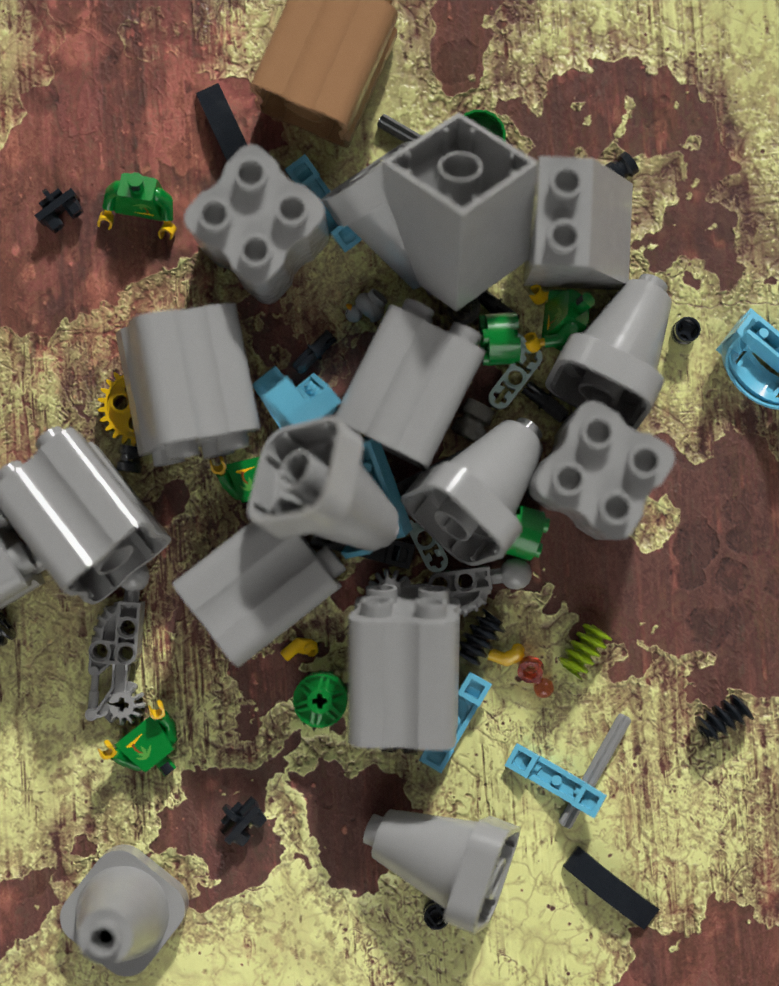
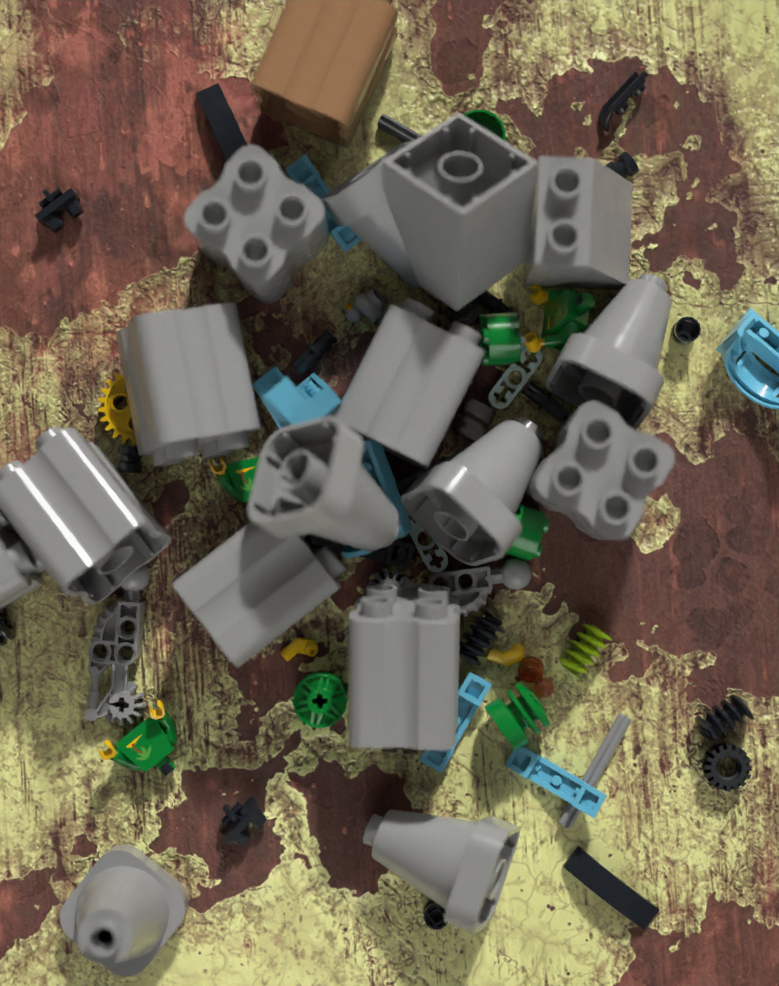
green torso [97,173,177,240] -> none
none -> green wheel [484,681,552,751]
none -> black piece [599,71,648,132]
none -> black tyre [702,743,752,791]

